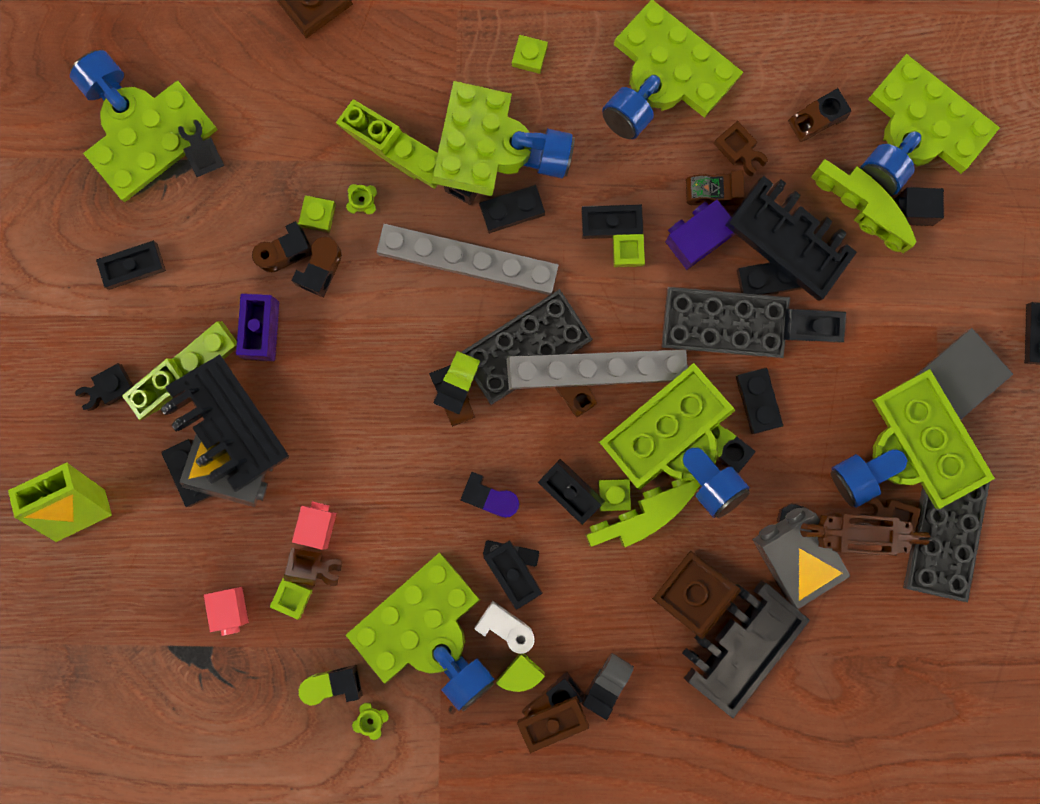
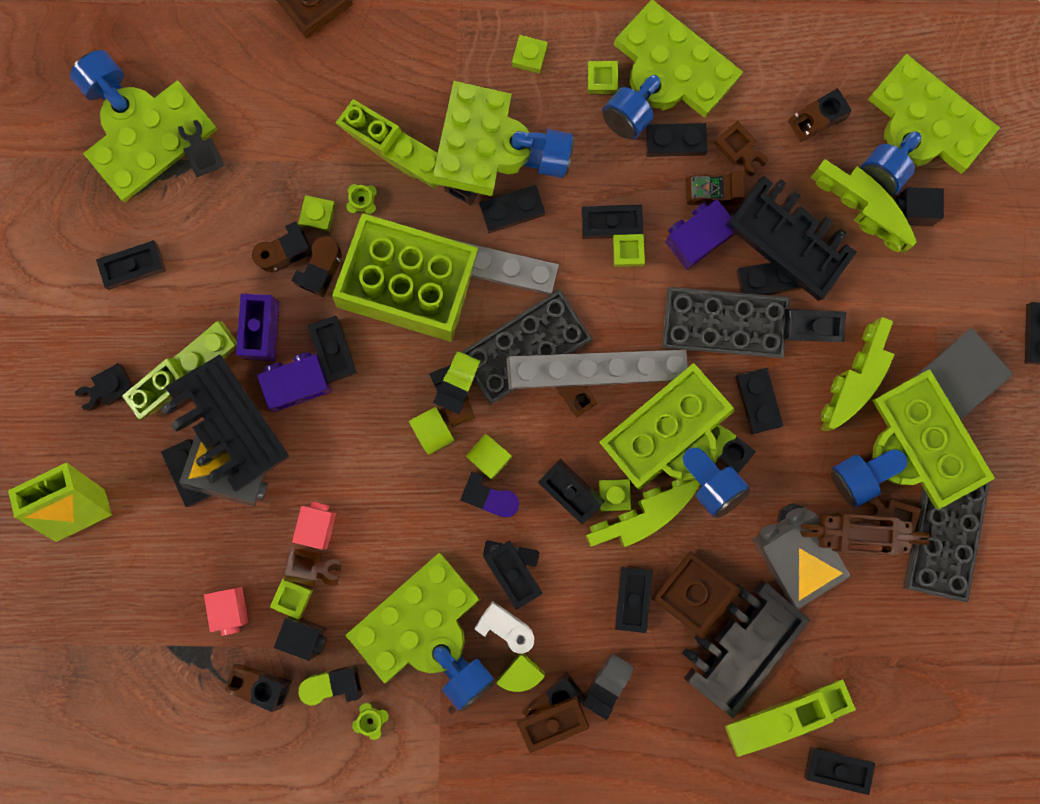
none -> leg [225,664,292,712]
none -> dark purple brick [257,352,332,412]
none -> black brick [274,616,327,661]
none -> black plate [308,315,358,384]
none -> lime slope [332,213,479,342]
none -> lime brick [409,407,455,455]
none -> lime brick [465,433,512,480]
none -> lime plate [588,61,618,94]
none -> black plate [614,567,653,633]
none -> black plate [646,123,707,157]
none -> lime slope [725,680,856,757]
none -> black plate [804,746,875,795]
none -> lime slope [820,317,895,432]

